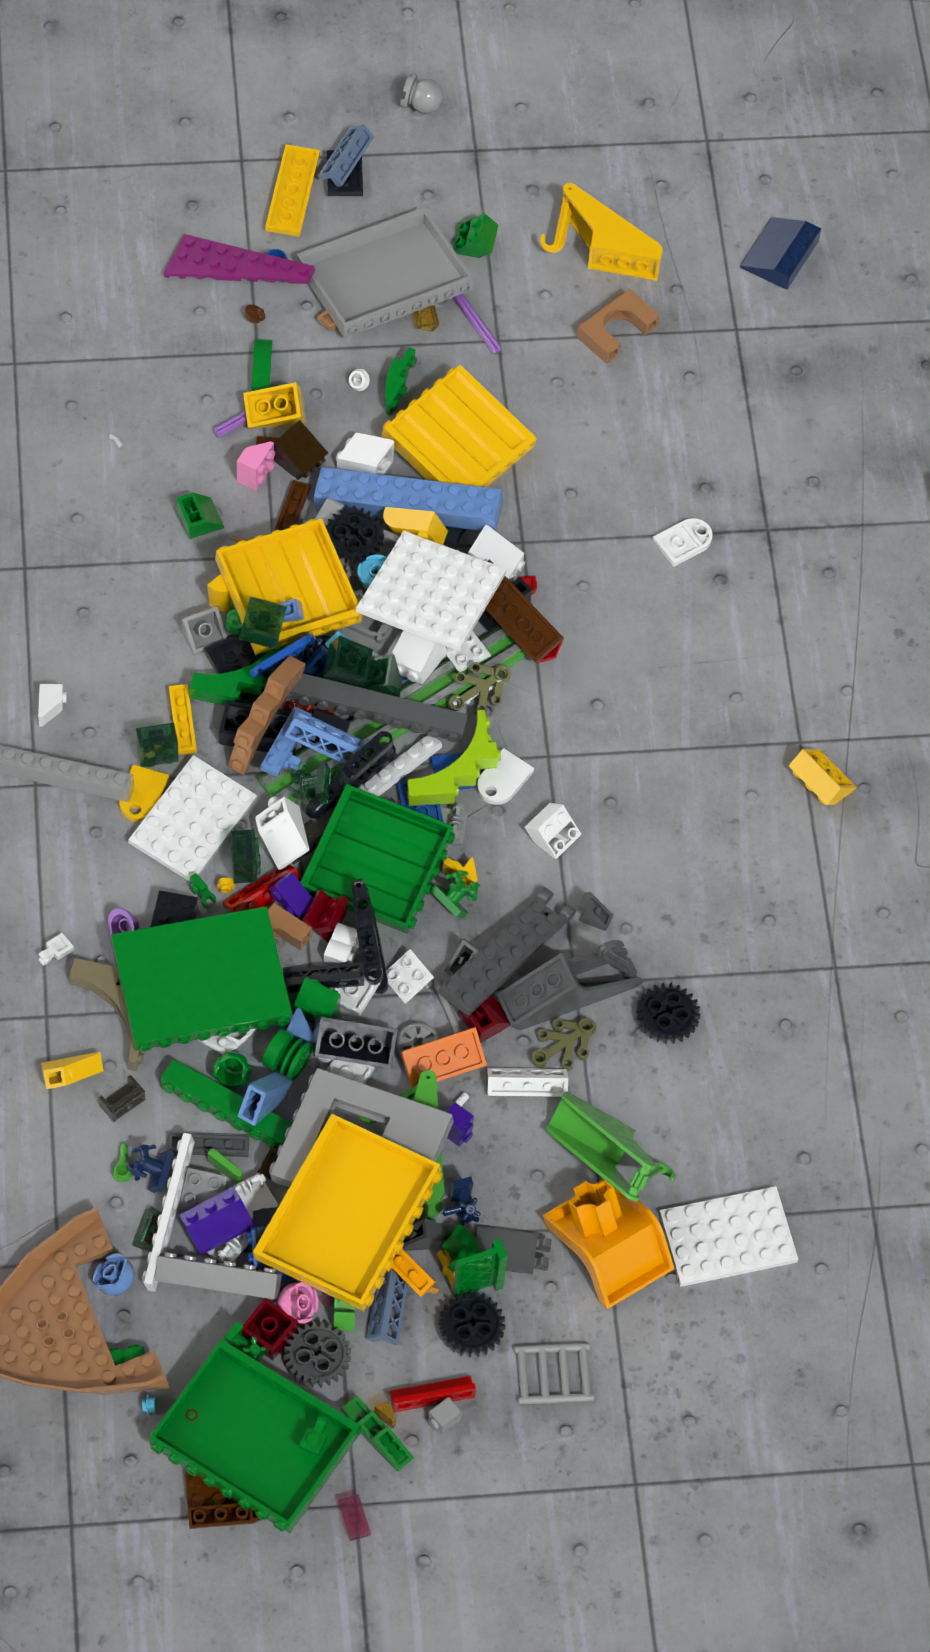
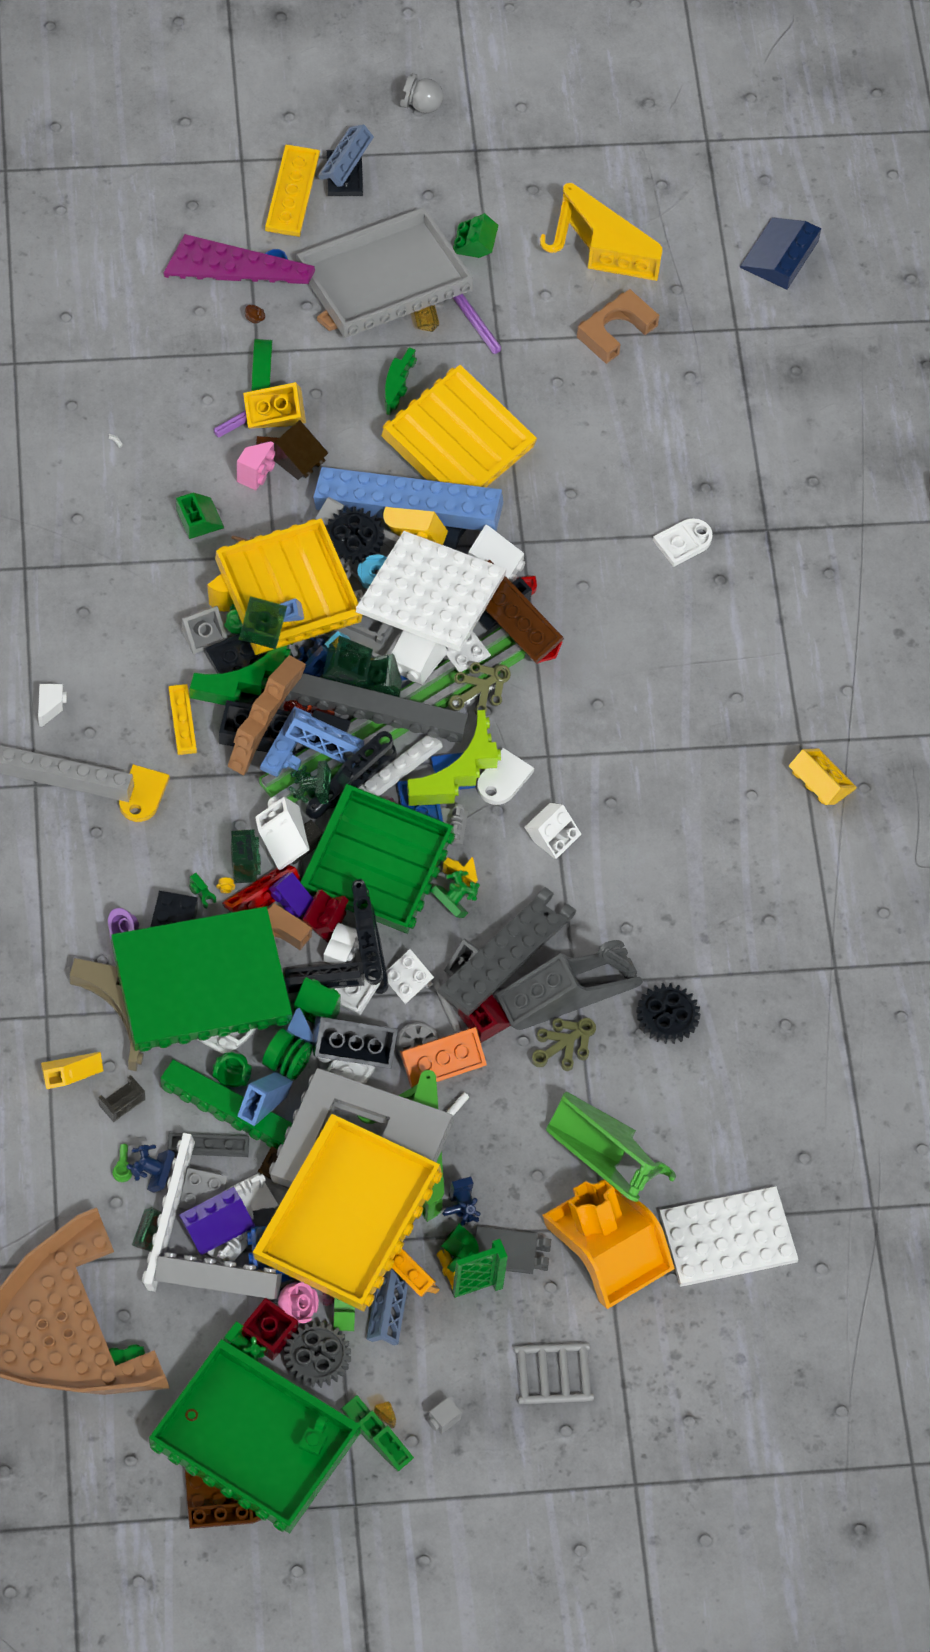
white plate [38,933,74,966] -> none
medium blue cylinder [93,1254,135,1296] -> none
white plate [128,755,257,882] -> none
clear green brick [136,723,178,767] -> none
medium azure plate [142,1395,156,1415] -> none
bright green tile [208,1148,243,1184] -> none
blue tile [249,633,316,679] -> none
reddish brown tile [274,480,311,531] -> none
white slope [336,433,394,475] -> none
clear pink plate [338,1494,371,1541] -> none
white hat [349,369,370,391] -> none
red fence [389,1376,476,1413] -> none
dark grey slope [403,1218,443,1251] -> none
black gear [438,1292,506,1358] -> none
dark purple brick [446,1102,474,1147] -> none
white fence [487,1068,568,1097] -> none
dark grey slope [578,892,614,931] -> none

